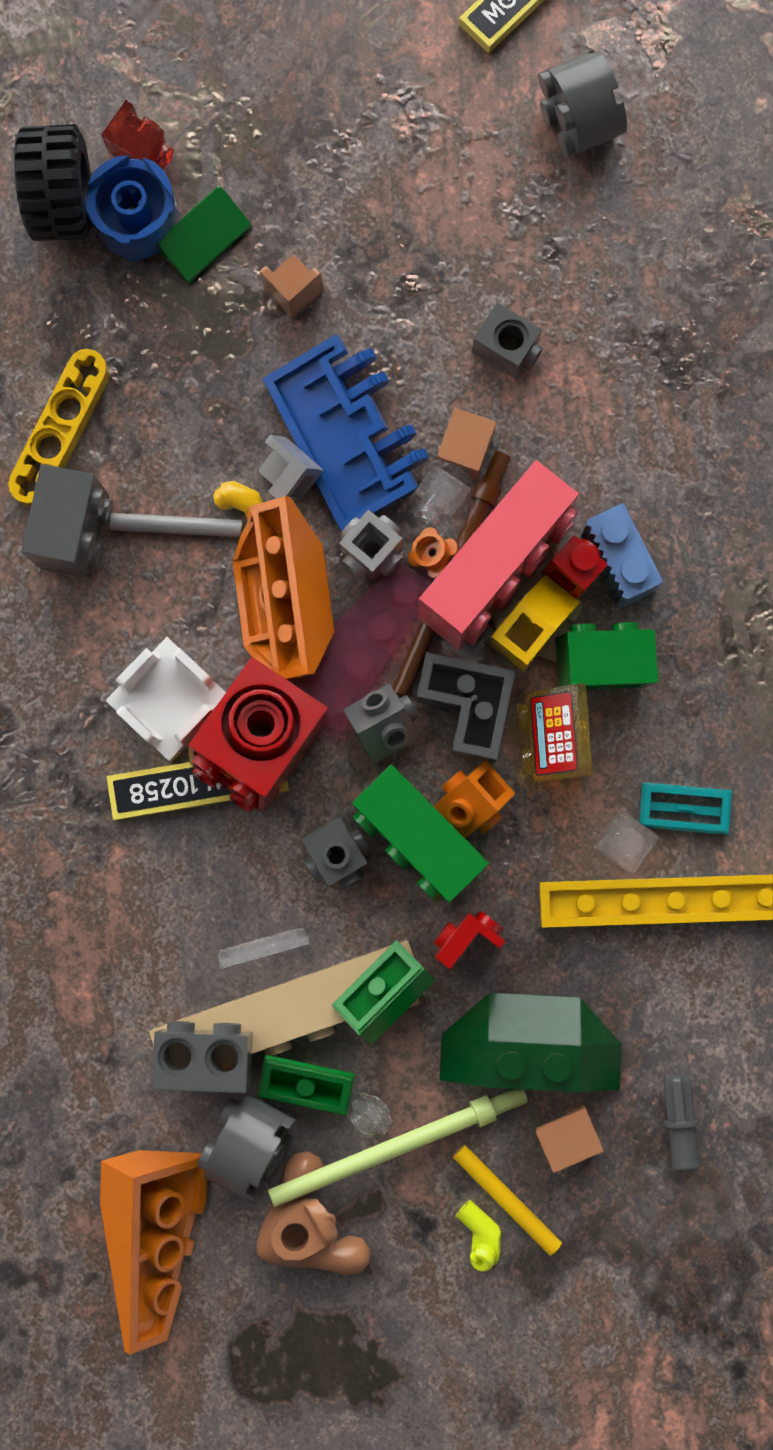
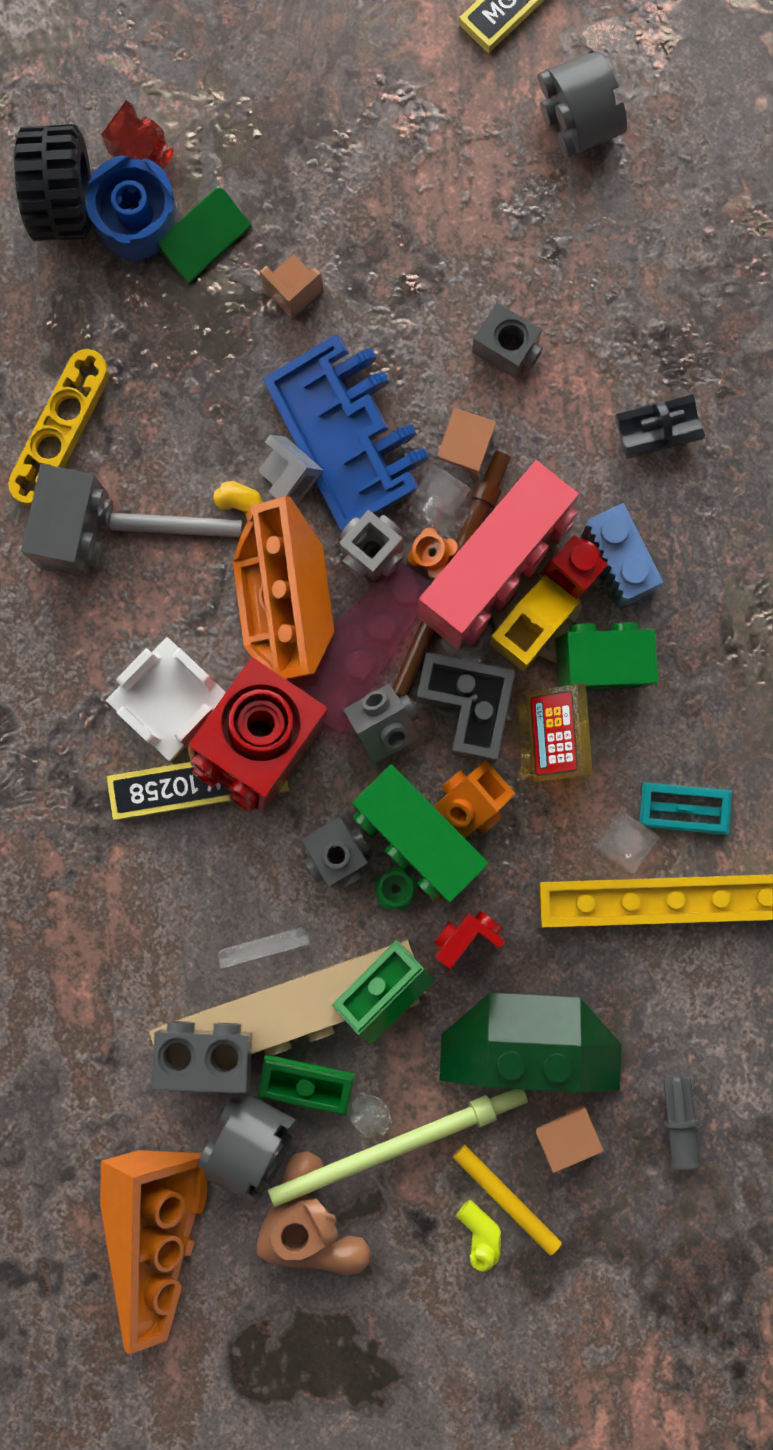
none -> green plate [374,866,418,910]
none -> black hips [615,394,705,459]

